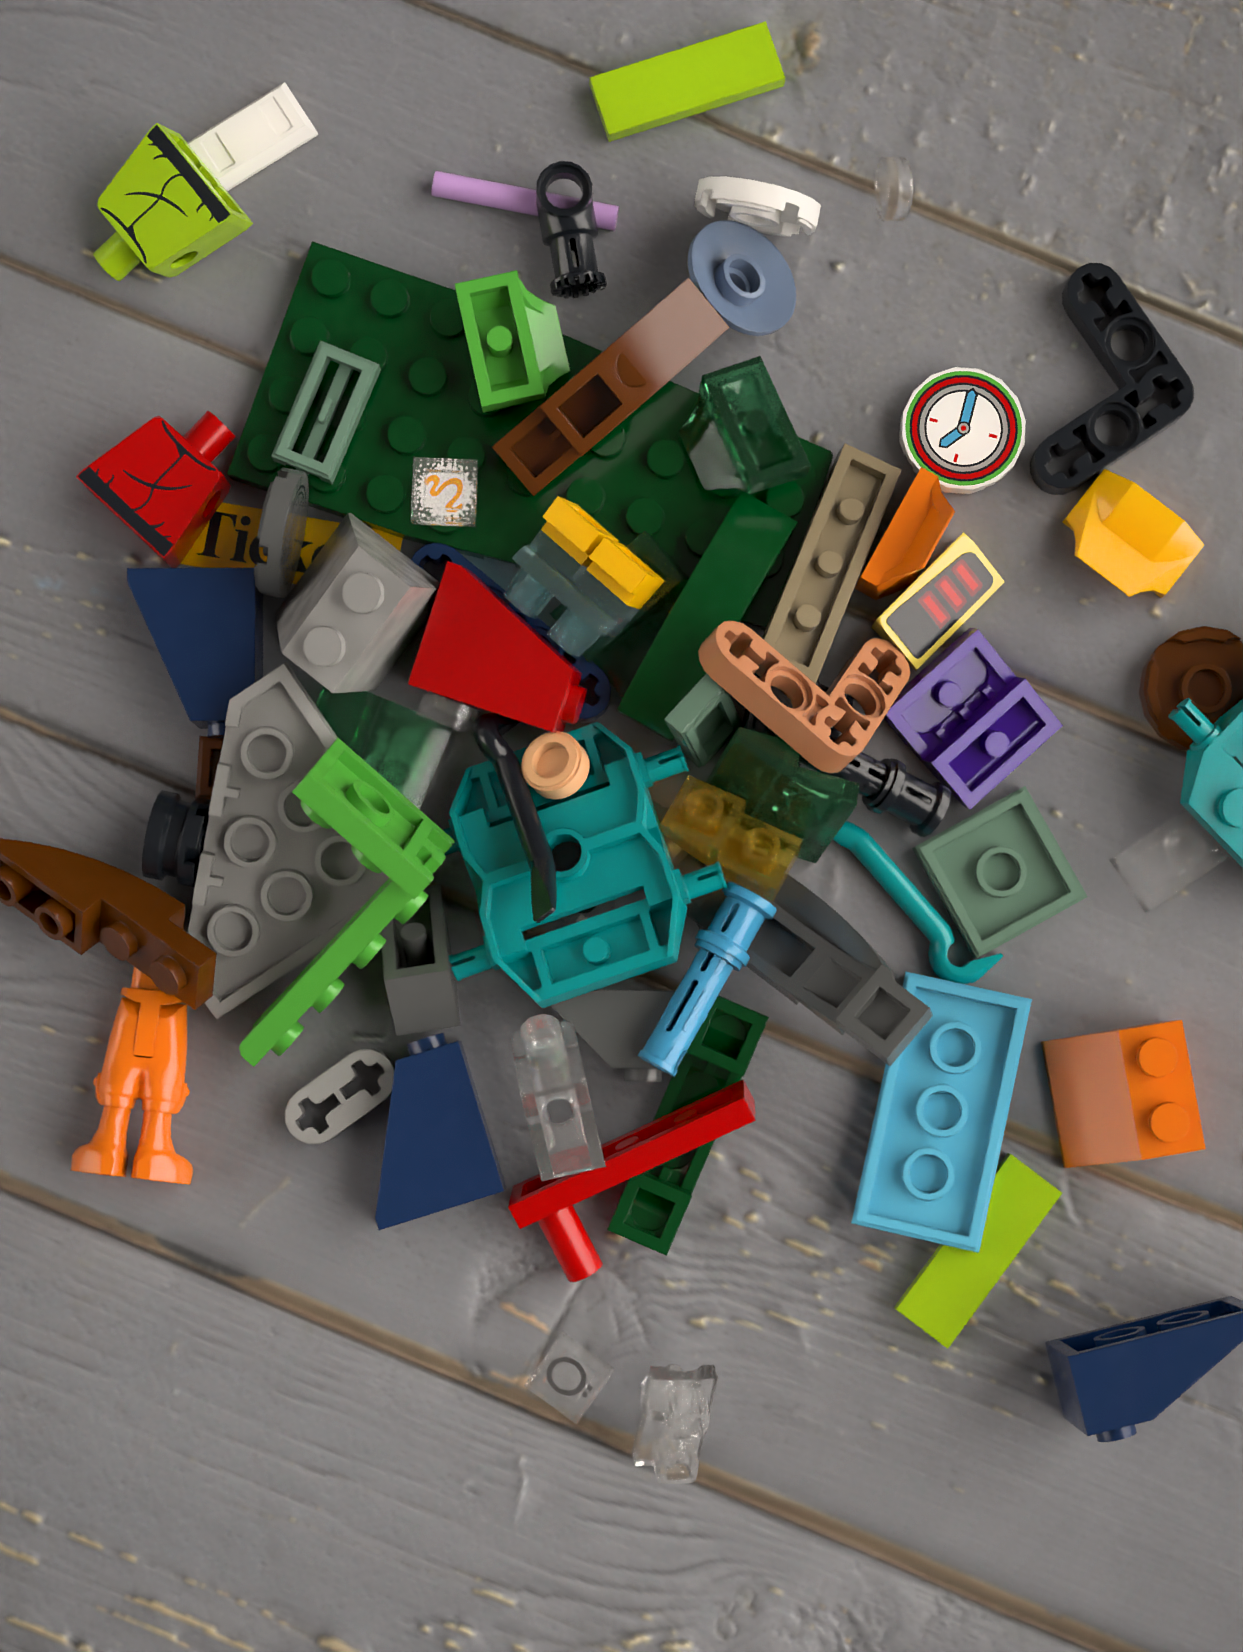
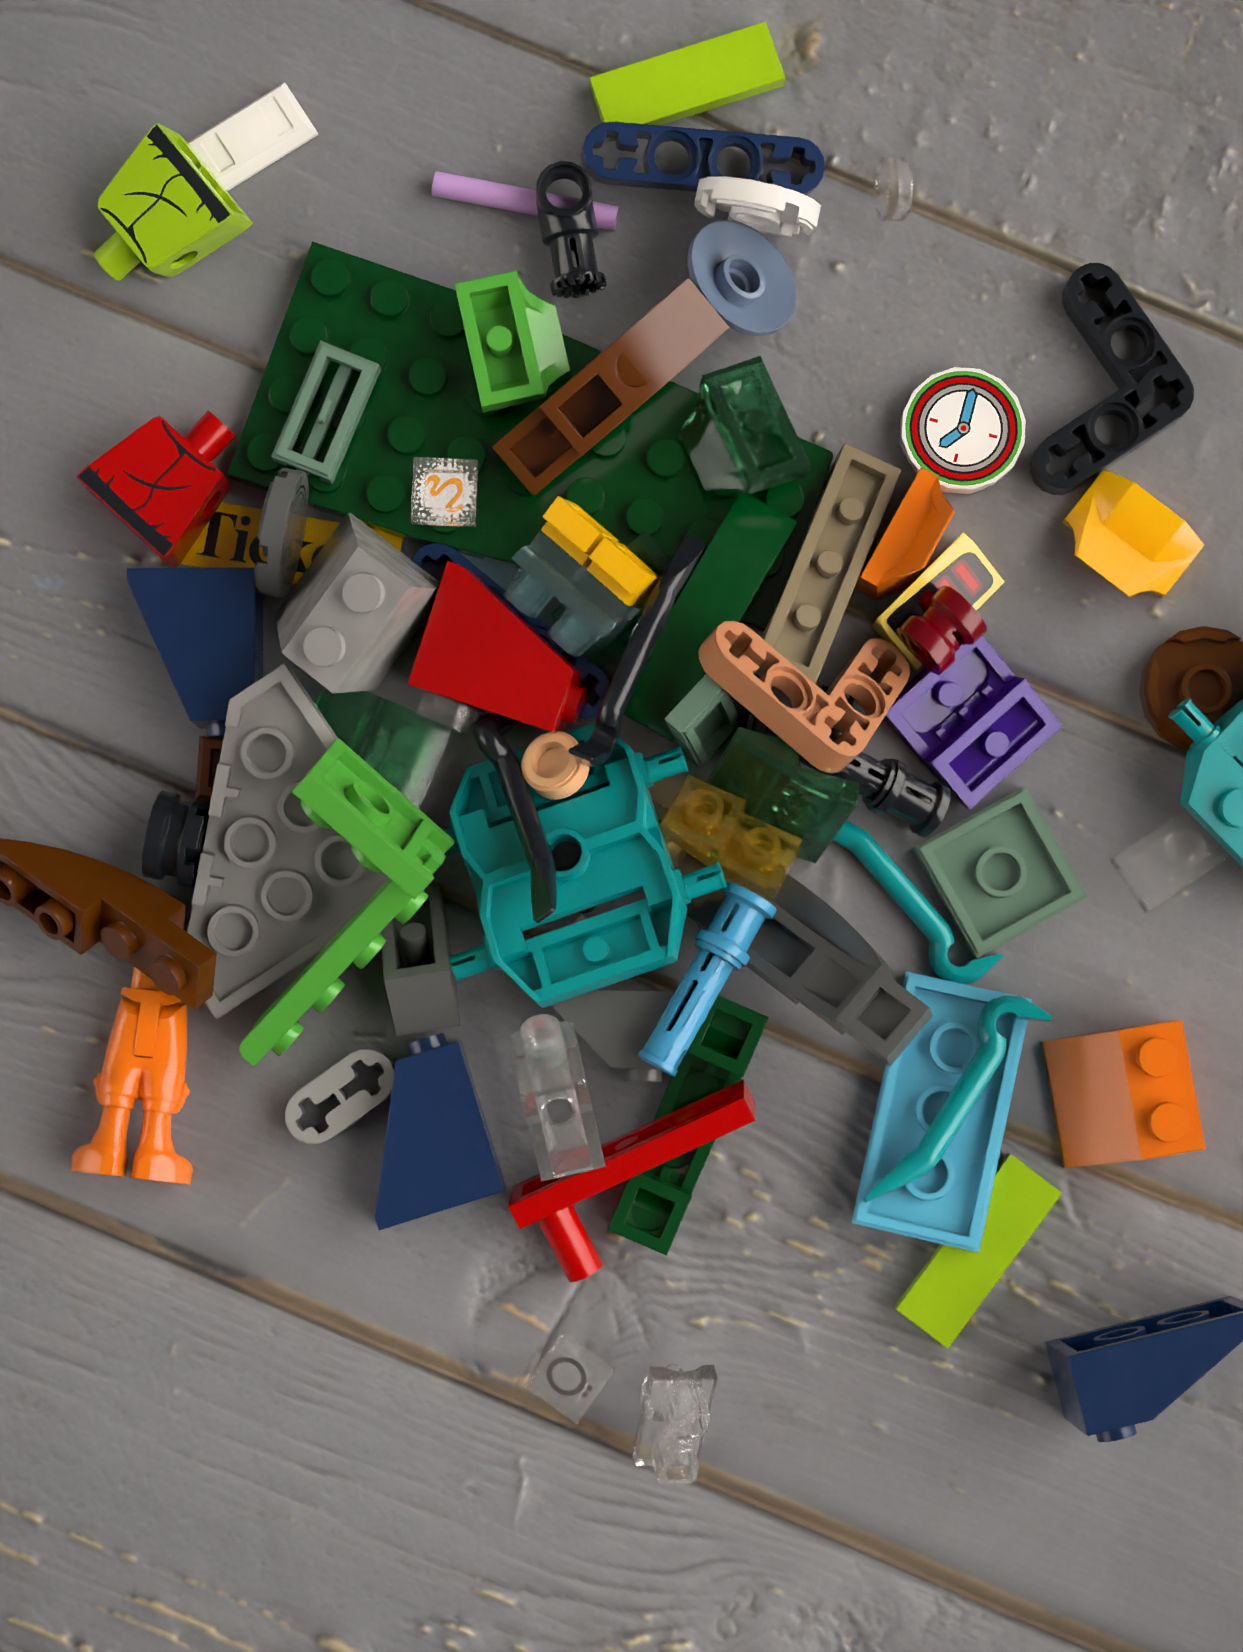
none -> black piece [569,536,708,767]
none -> dark blue beam [581,122,825,195]
none -> teal piece [863,995,1053,1203]
none -> dark red wheel [897,585,987,675]

